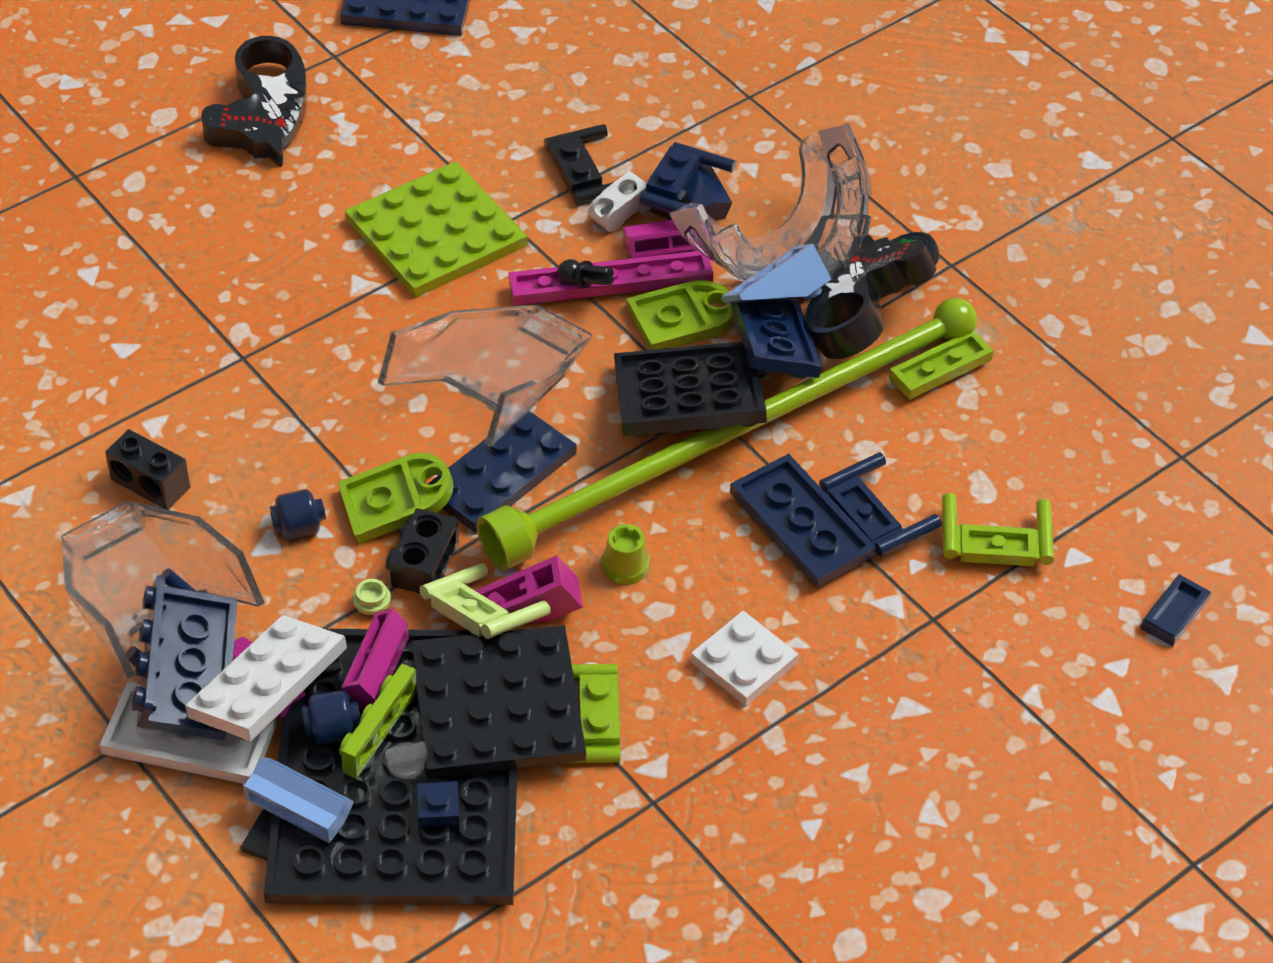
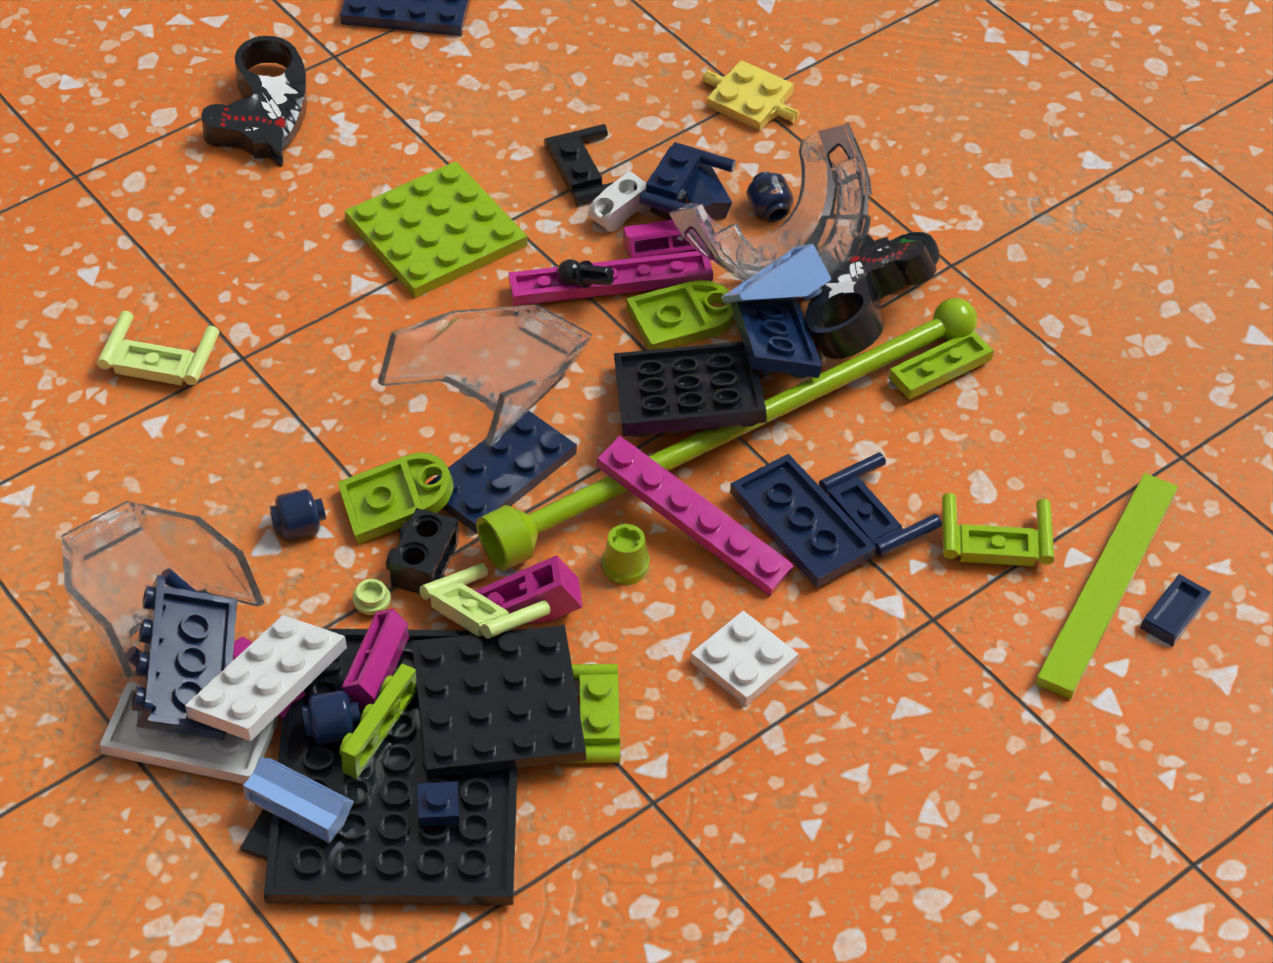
black brick [105,429,191,511] -> none
clear plate [384,741,427,779] -> none
none -> yellowish green plate [97,311,220,386]
none -> dark pink plate [596,436,794,596]
none -> light yellow plate [702,60,799,131]
none -> dark blue head [746,171,794,222]
none -> lime tile [1035,473,1178,699]

